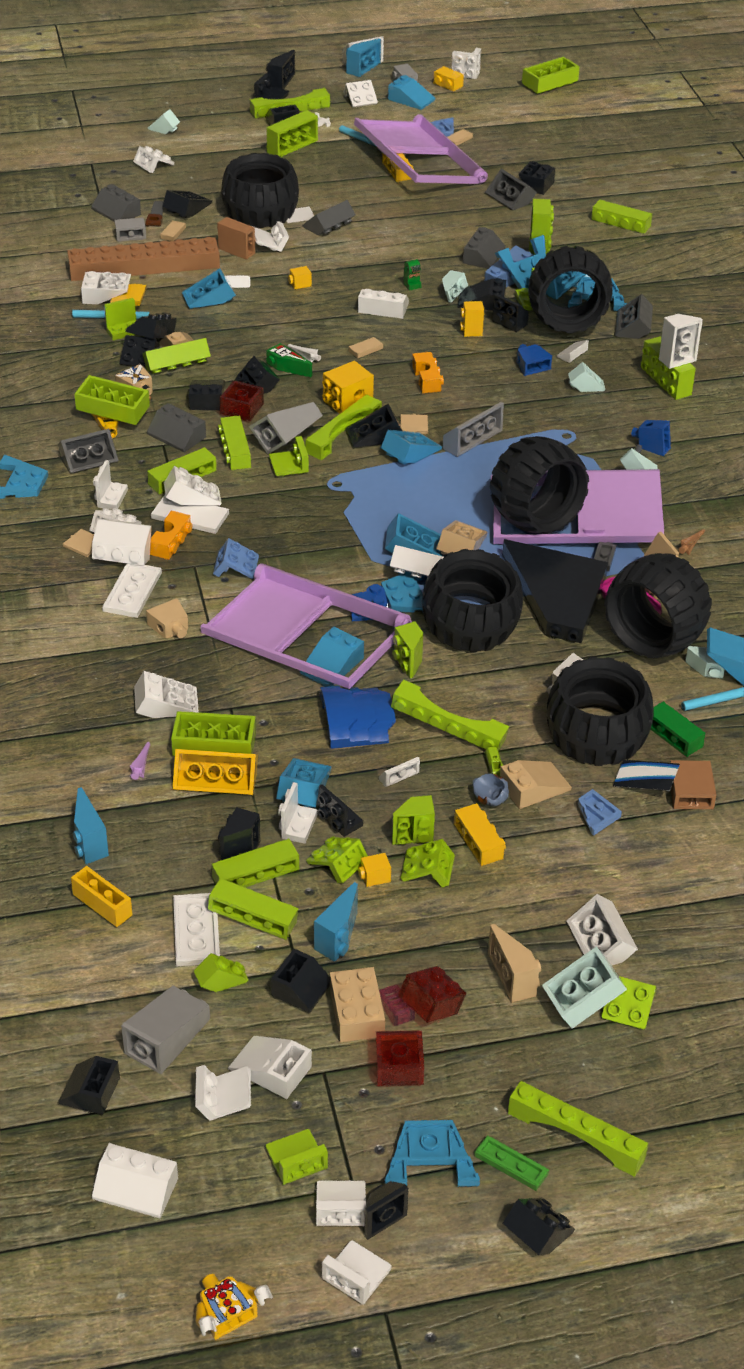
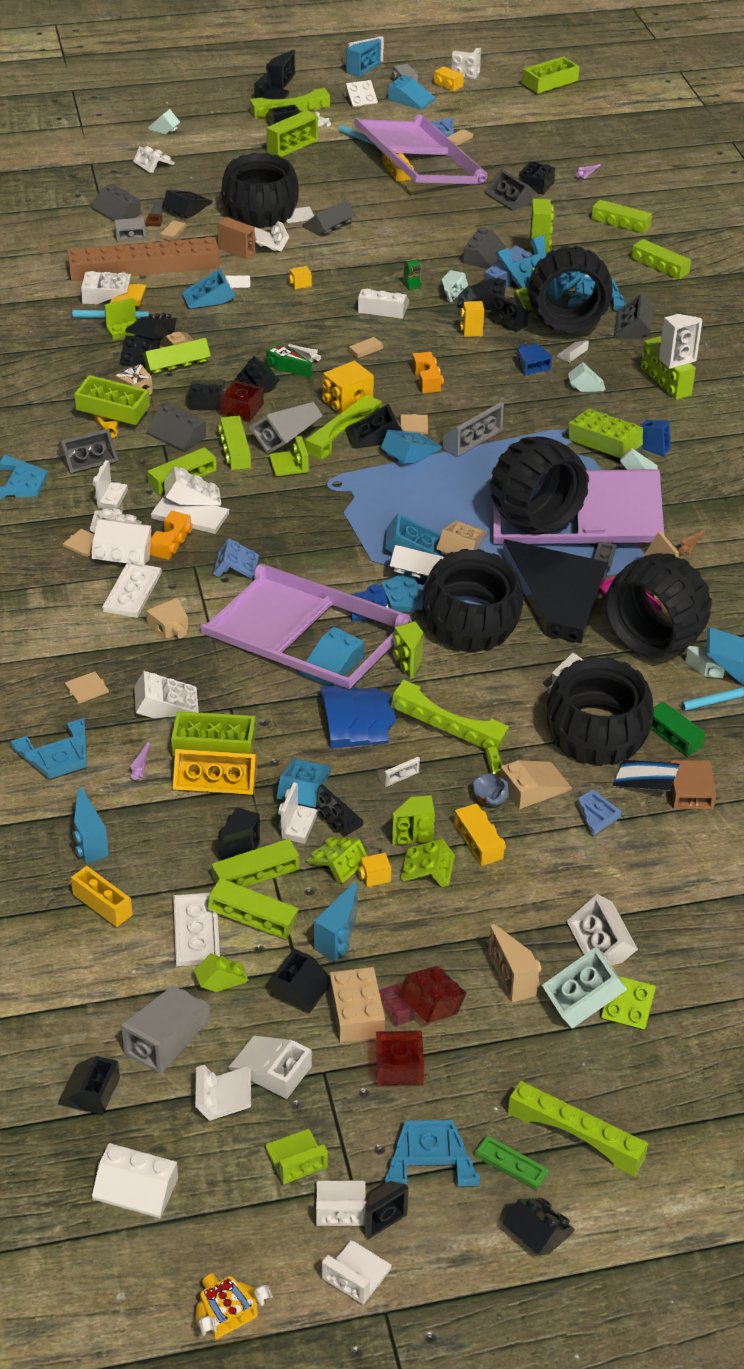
none -> dark azure wing [10,718,87,779]
none -> tan piece [65,671,109,704]
none -> lime brick [569,409,643,458]
none -> lavender piece [576,164,601,179]
none -> lime brick [631,239,691,279]

